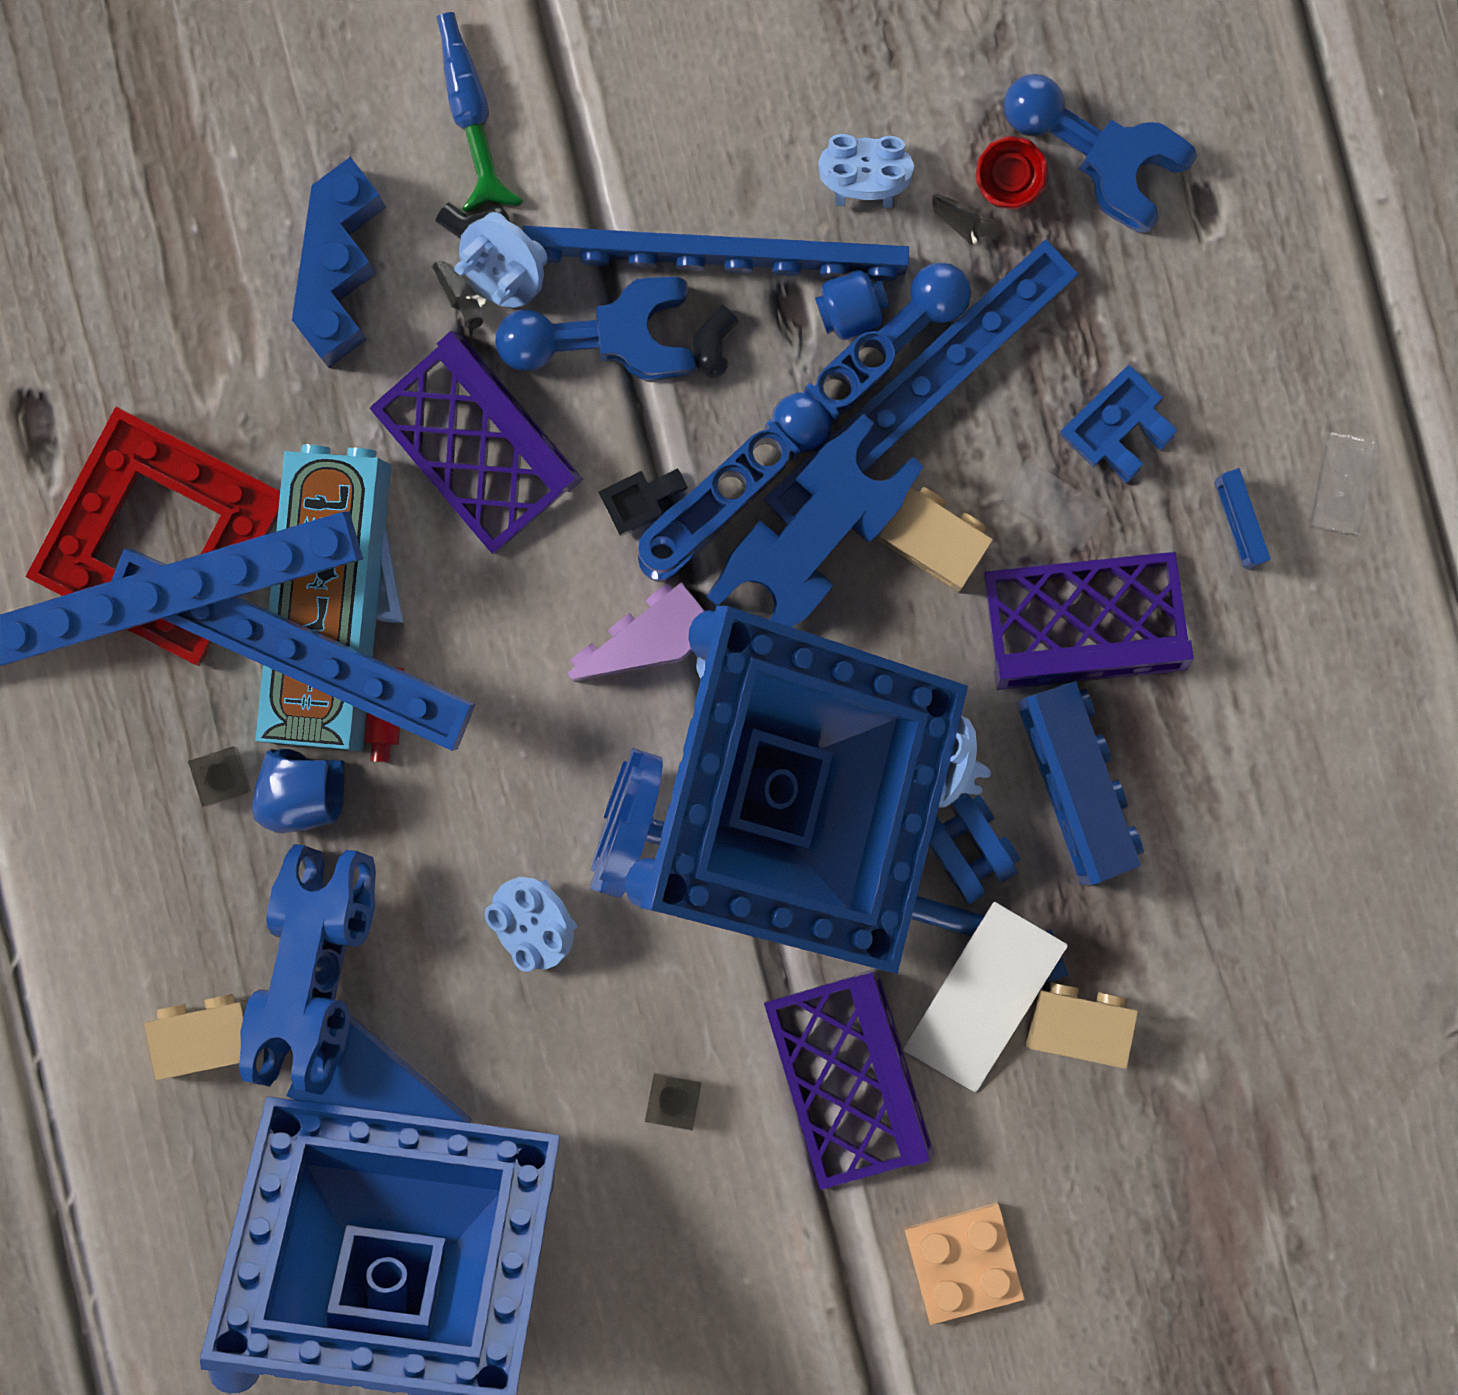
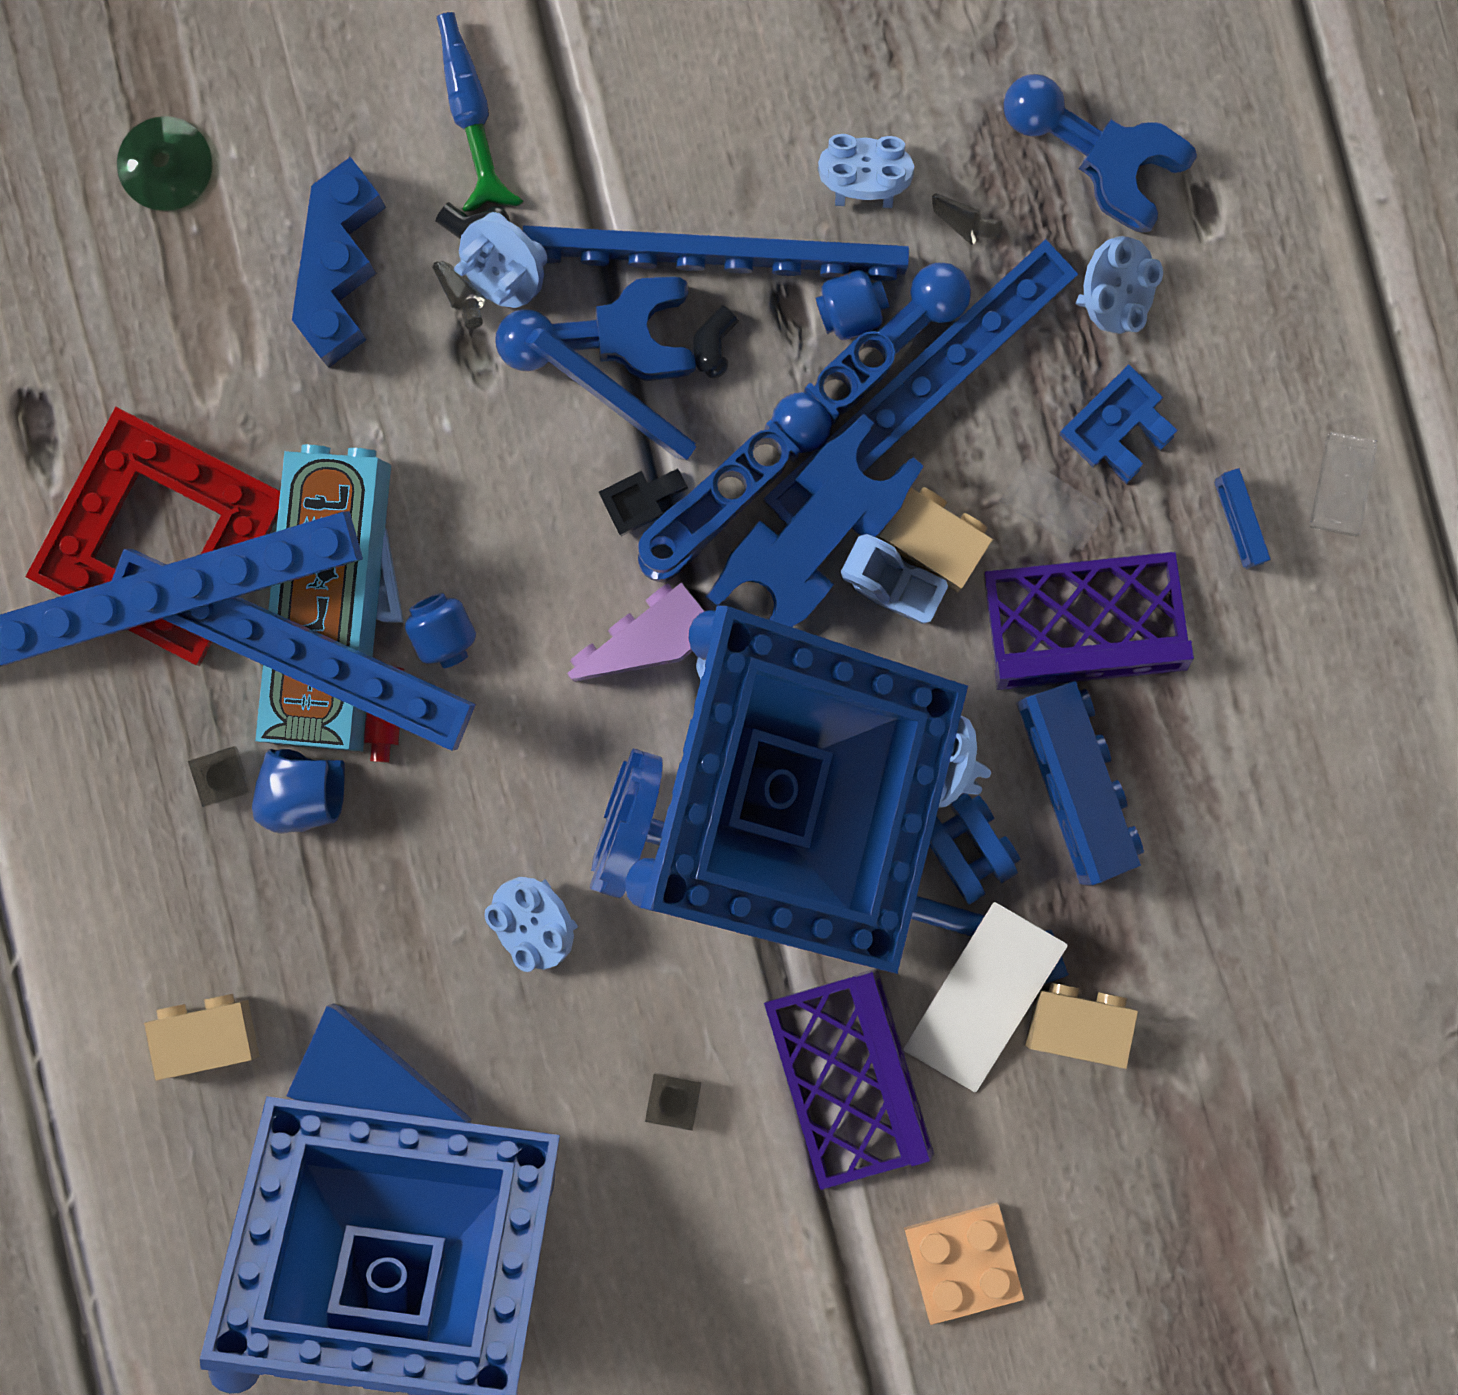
blue piece [239,844,376,1095] -> none
dark purple fence [369,331,584,554] -> none
red hair [976,136,1049,210] -> none
none -> clear green dish [117,116,213,212]
none -> blue head [404,593,476,668]
none -> blue tile [524,328,697,460]
none -> light blue animal [841,534,948,624]
none -> light blue plate [1076,236,1163,334]

